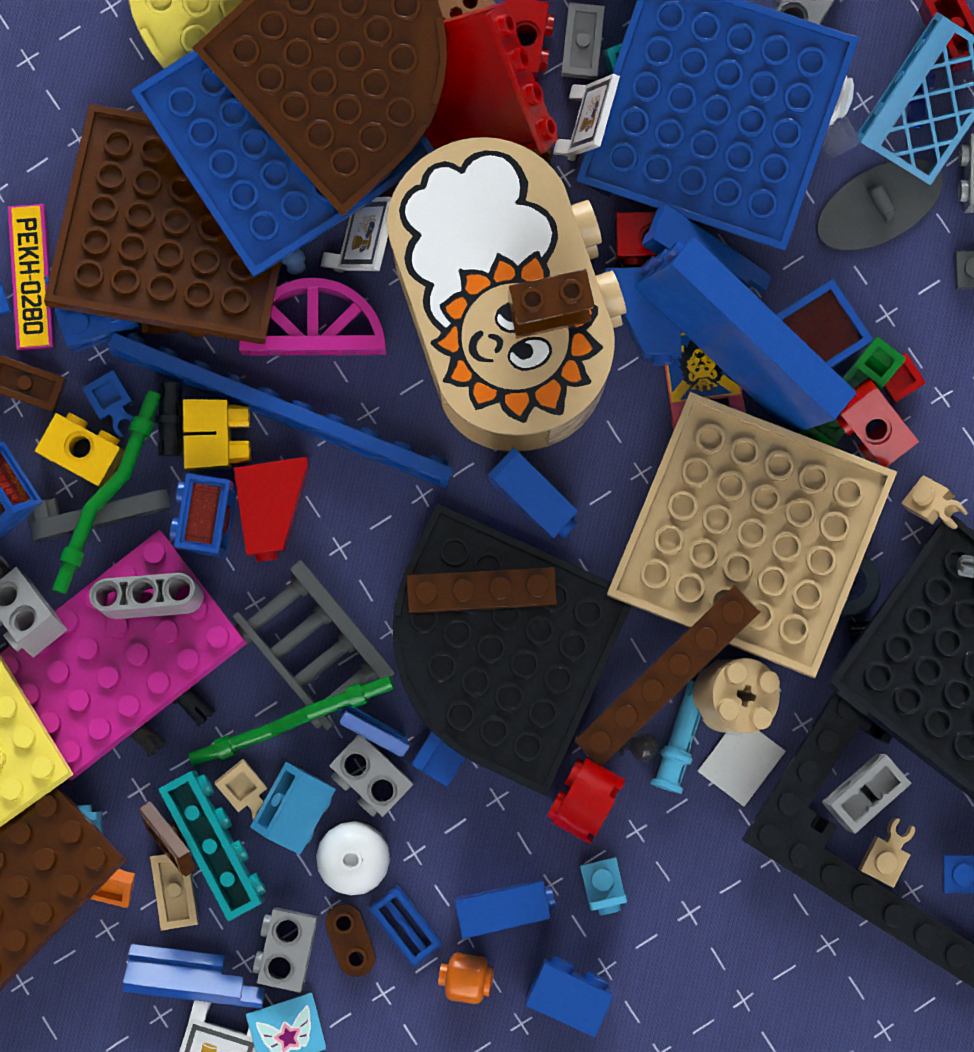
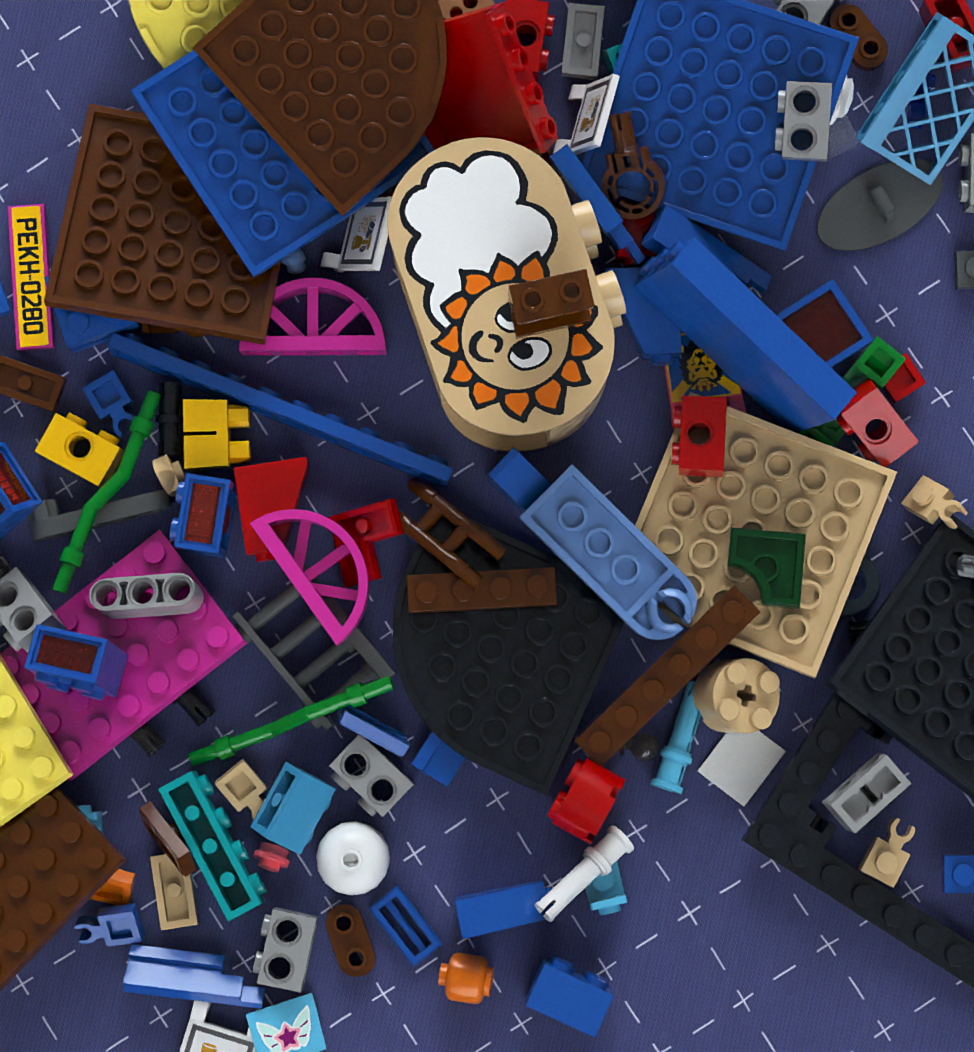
none -> blue piece [24,624,128,701]
none -> blue plate [74,903,145,947]
none -> tan plate [152,454,186,497]
none -> dark pink window [250,509,369,646]
none -> coral plate [253,842,290,872]
none -> red tile [328,498,404,588]
none -> reddish brown piece [398,477,507,589]
none -> medium blue plate [519,465,697,640]
none -> white pin [534,825,634,922]
none -> blue piece [549,144,646,265]
none -> reddish brown pin [601,111,666,219]
none -> red brick [671,395,727,477]
none -> dark green tile [728,527,806,609]
none -> light grey brick [775,81,832,162]
none -> reddish brown plate [828,4,888,71]

